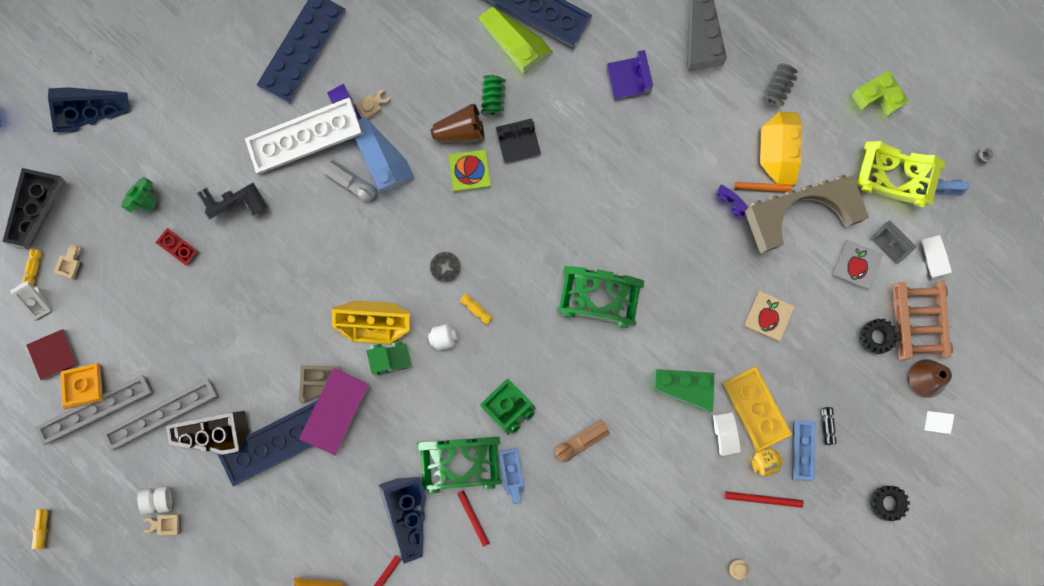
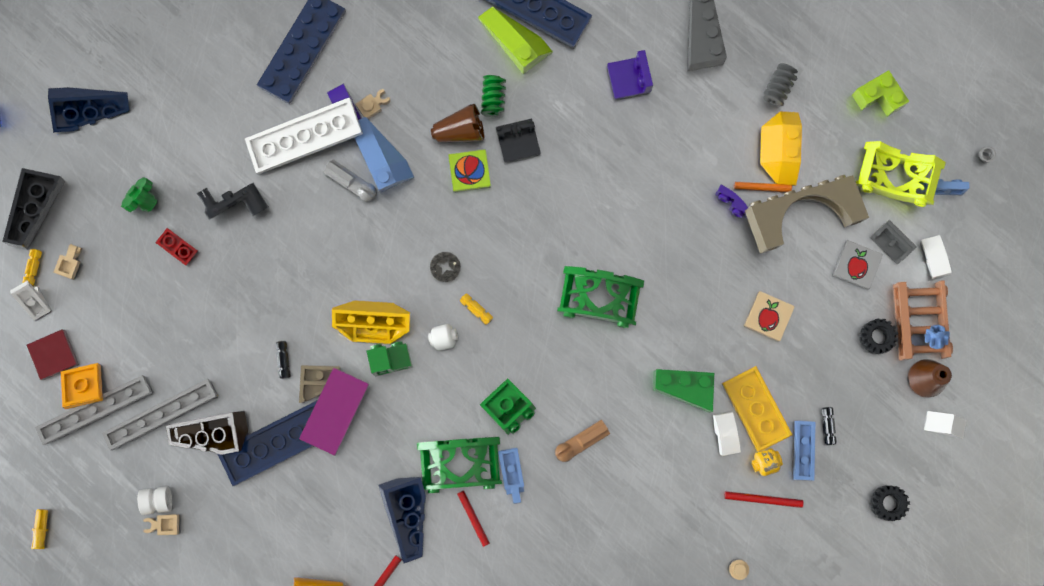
none -> black axle [276,341,290,379]
none -> medium blue gear [925,325,950,349]

